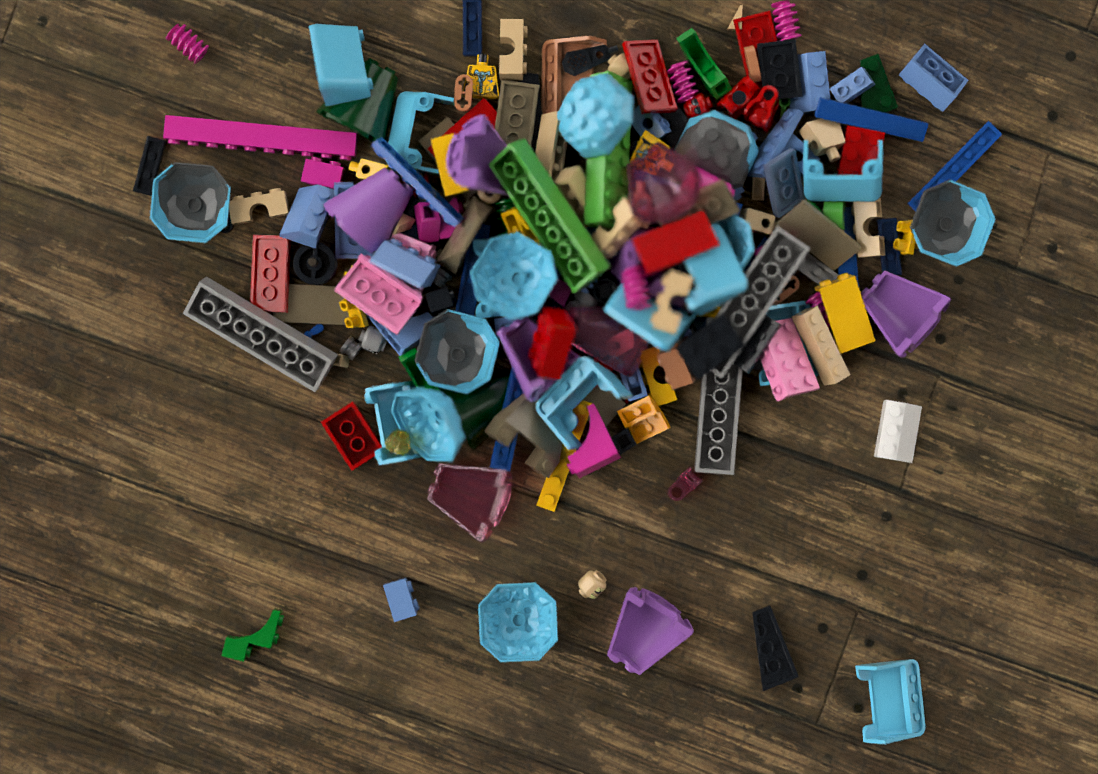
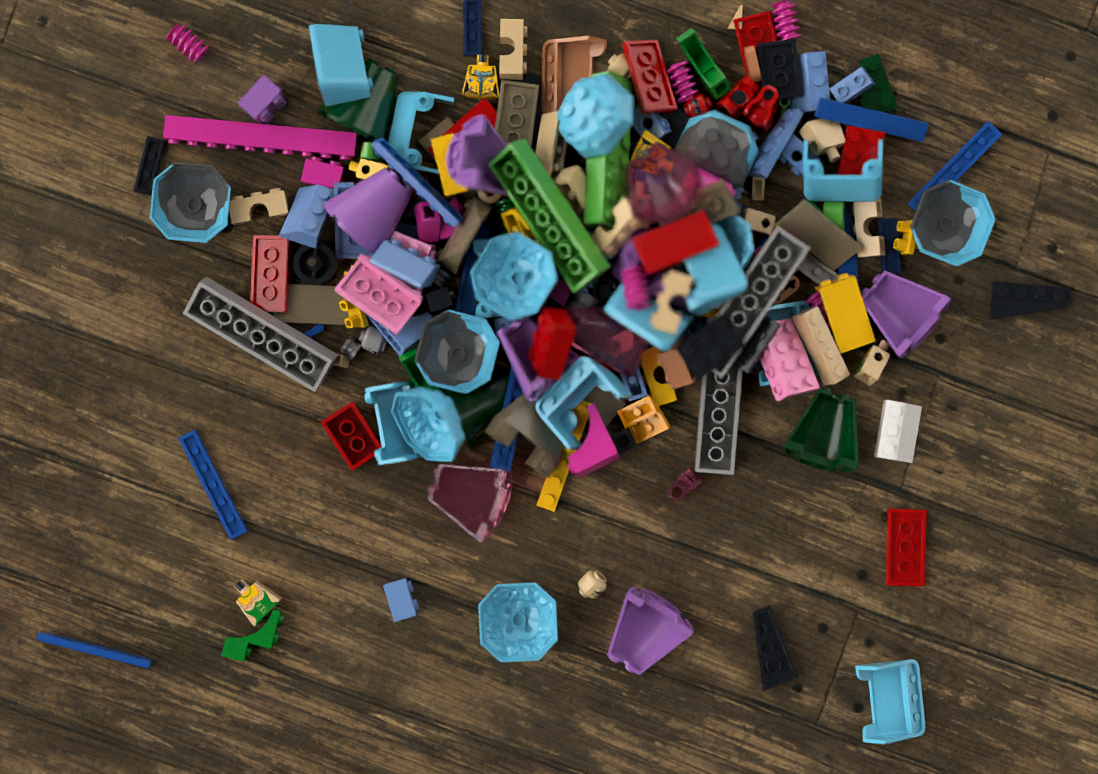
clear yellow piece [384,429,411,456] -> none
tan piece [393,213,416,235] -> none
nougat beam [454,74,473,112] -> none
black piece [562,45,619,76] -> none
sand blue plate [763,148,805,218] -> none
medium blue slope [899,44,969,112] -> none
none -> blue tile [37,631,153,668]
none -> blue tile [178,429,248,540]
none -> torso [234,579,282,626]
none -> medium lavender brick [238,75,288,124]
none -> bright green leg [360,142,380,163]
none -> dark green cone [783,388,858,473]
none -> tan torso [853,339,890,386]
none -> red tile [885,509,927,587]
none -> black wing [989,282,1070,320]

